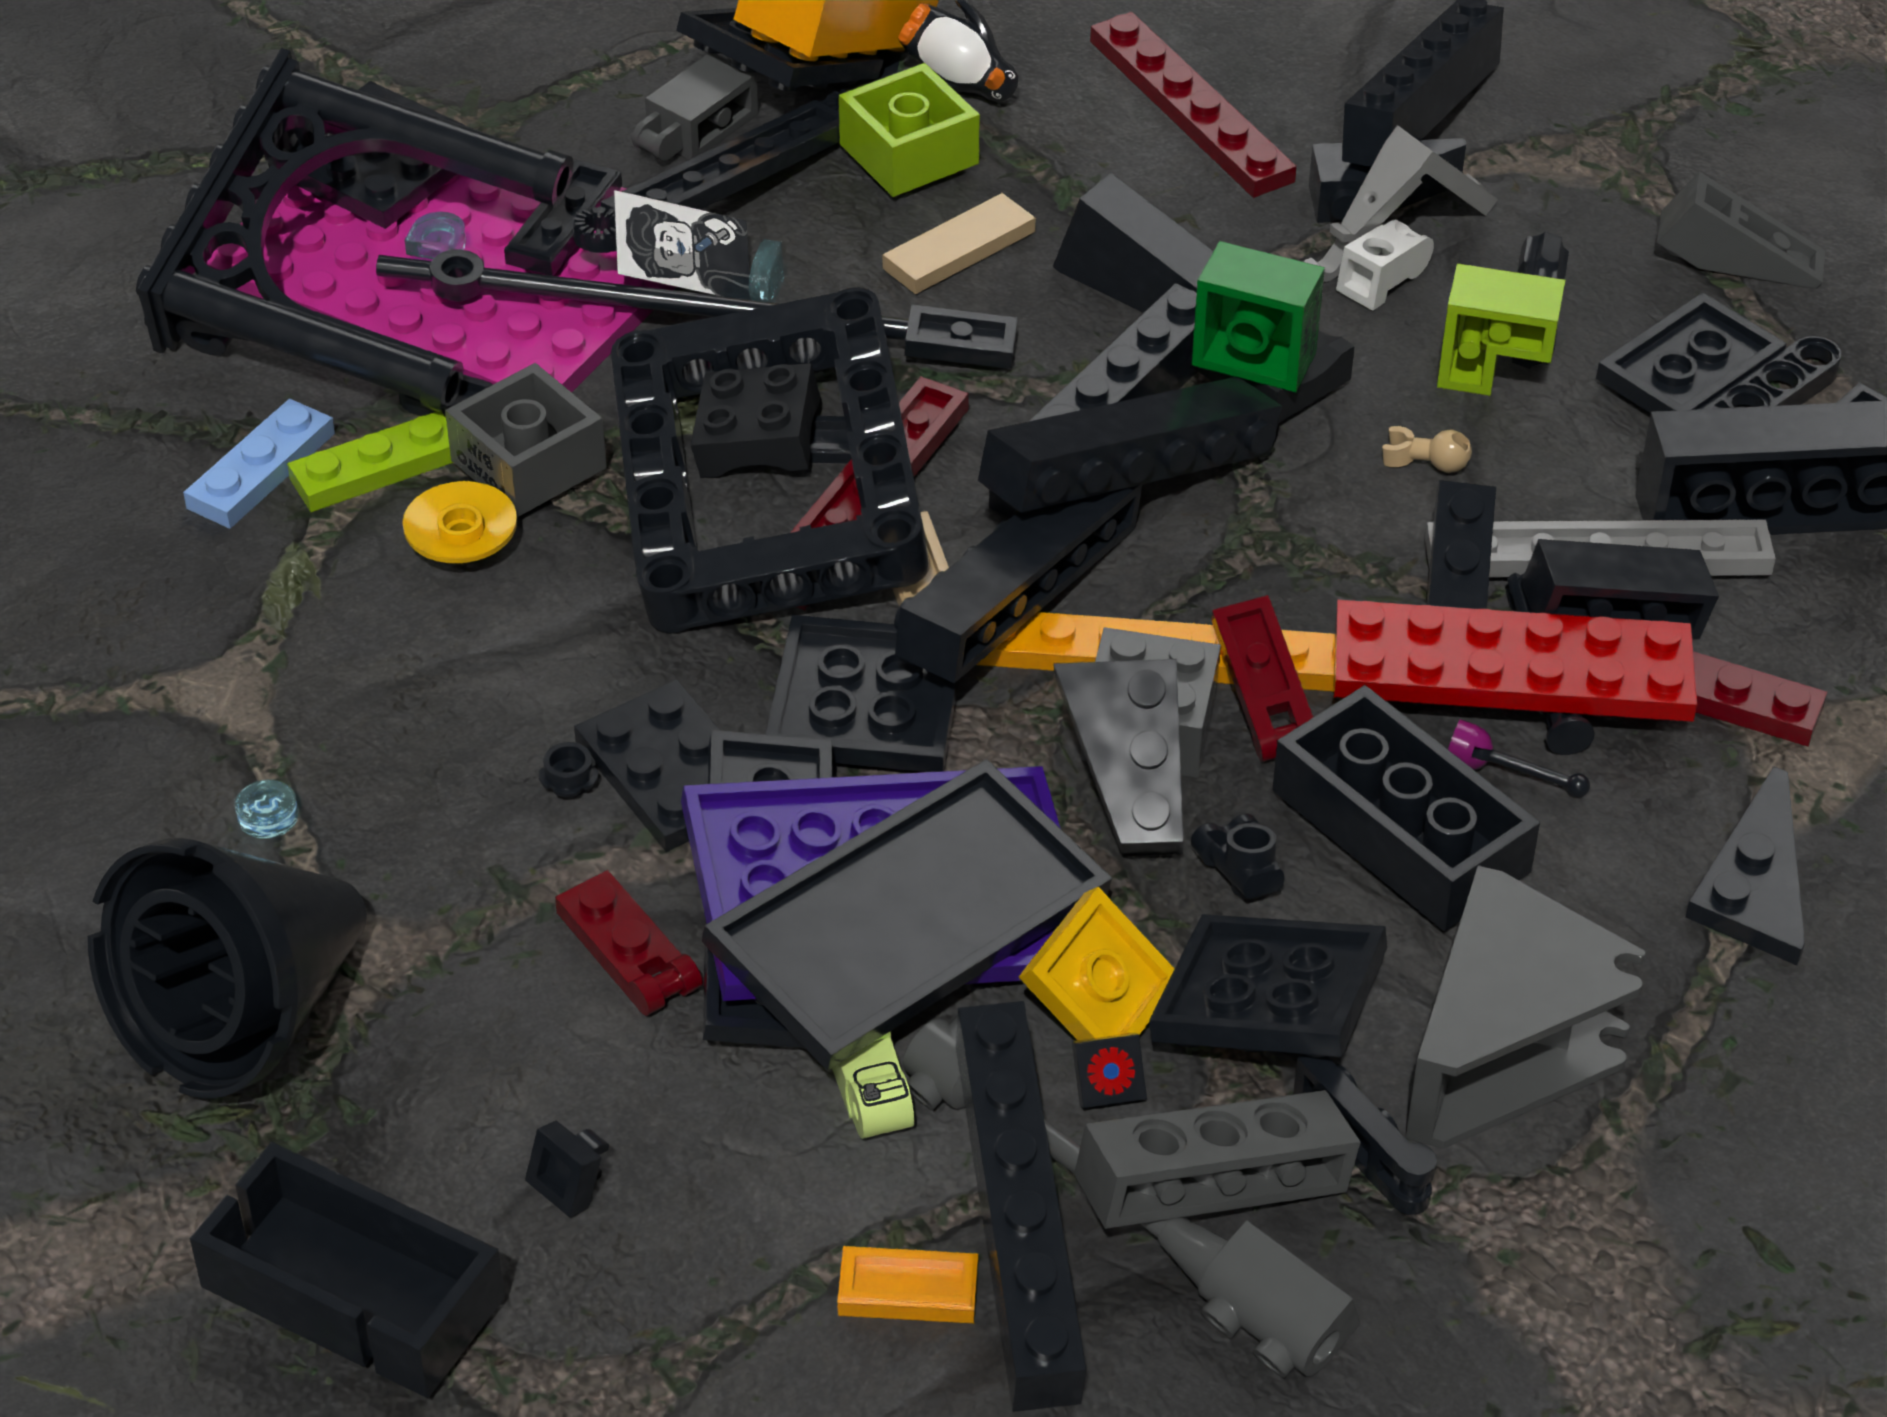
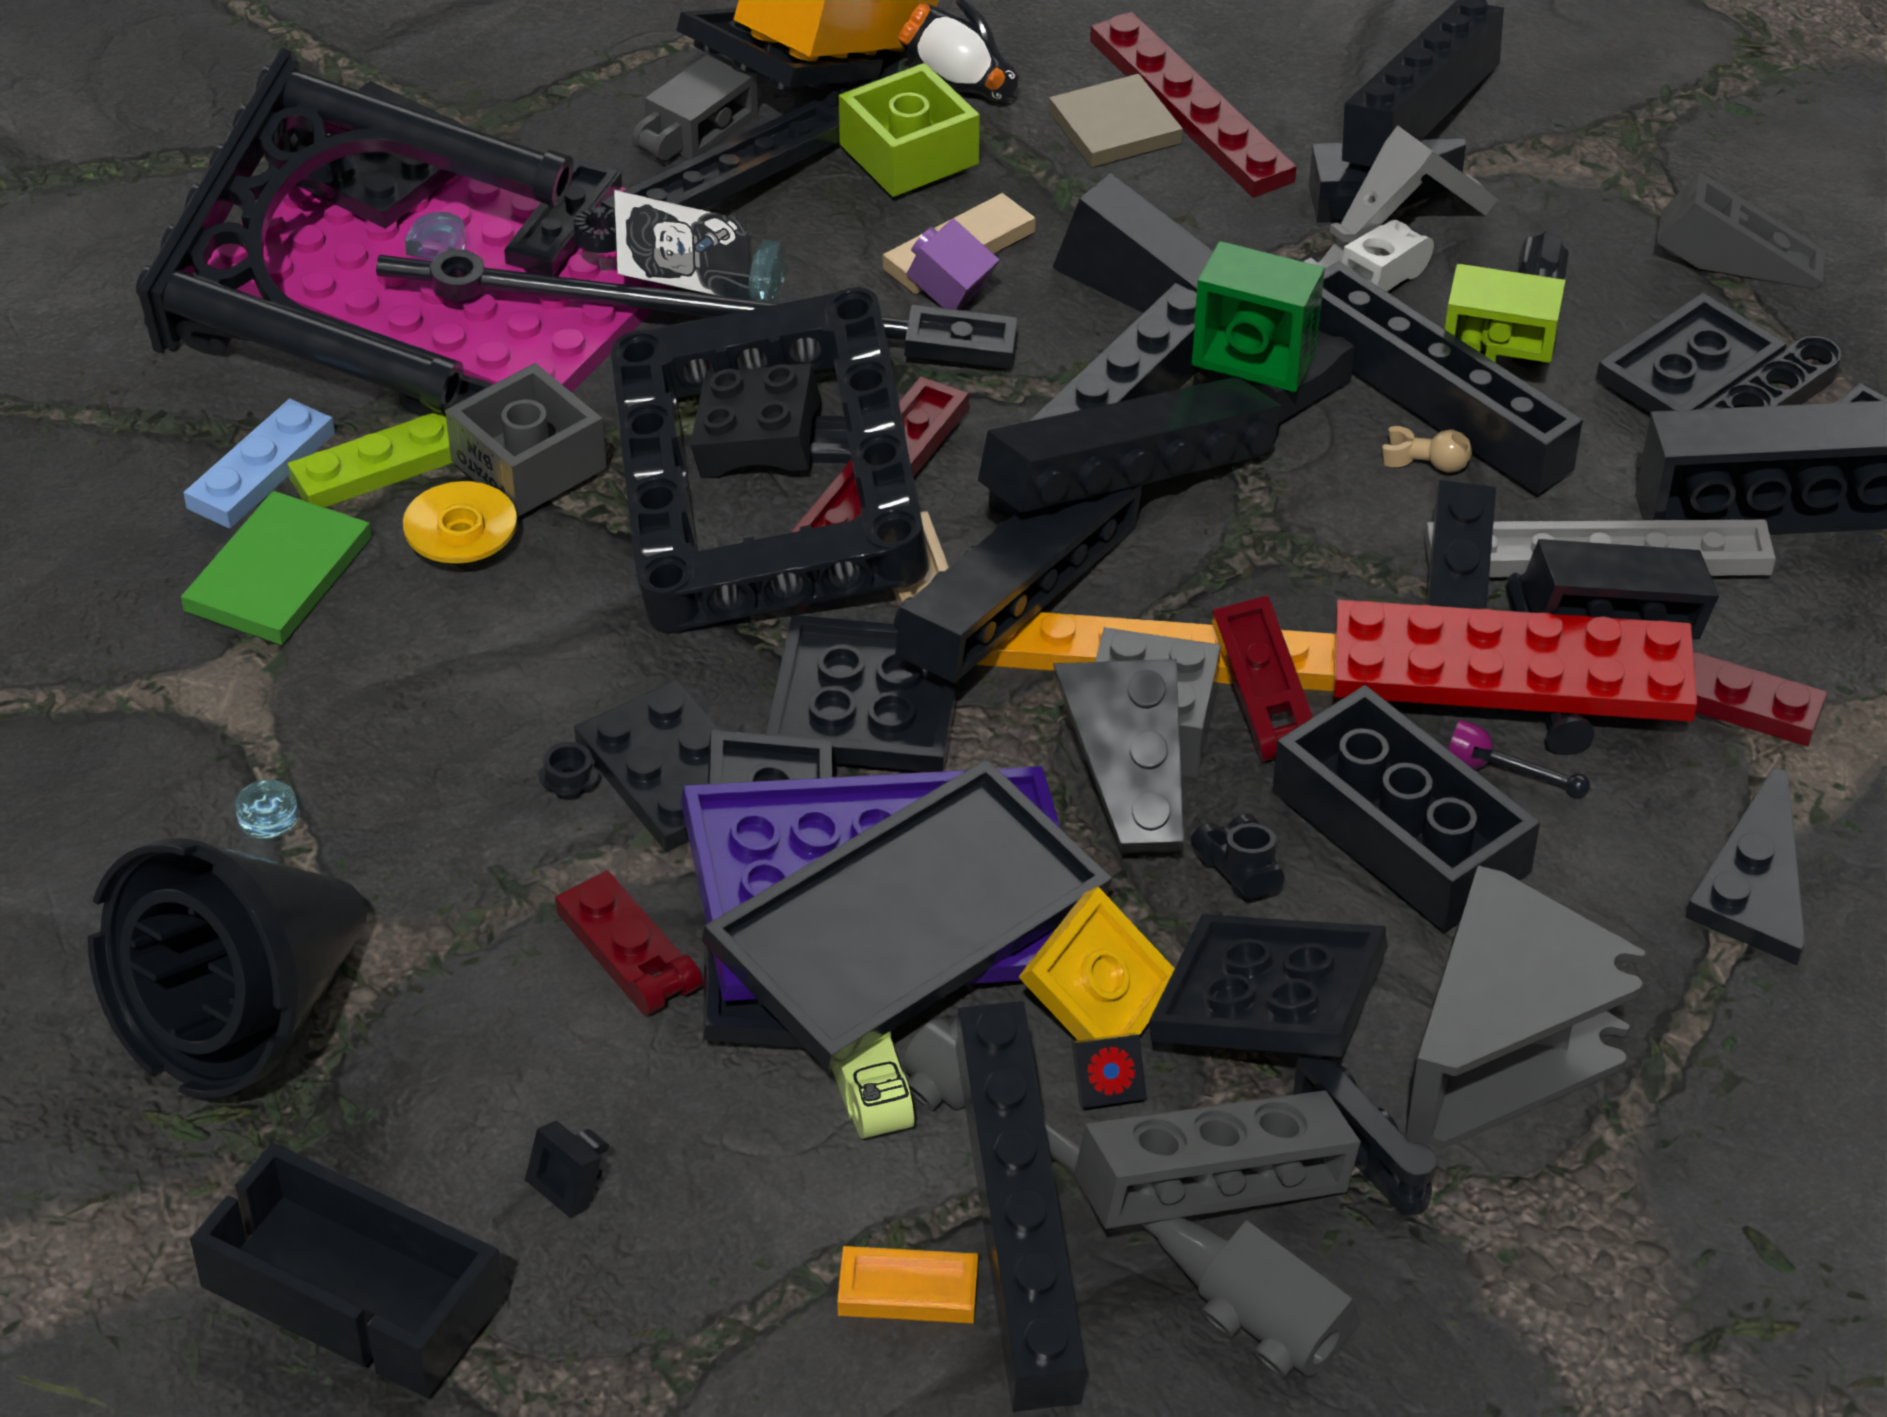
none -> bright green tile [181,491,372,645]
none -> medium lavender brick [906,218,1000,310]
none -> dark tan tile [1049,74,1183,167]
none -> black brick [1319,261,1583,494]

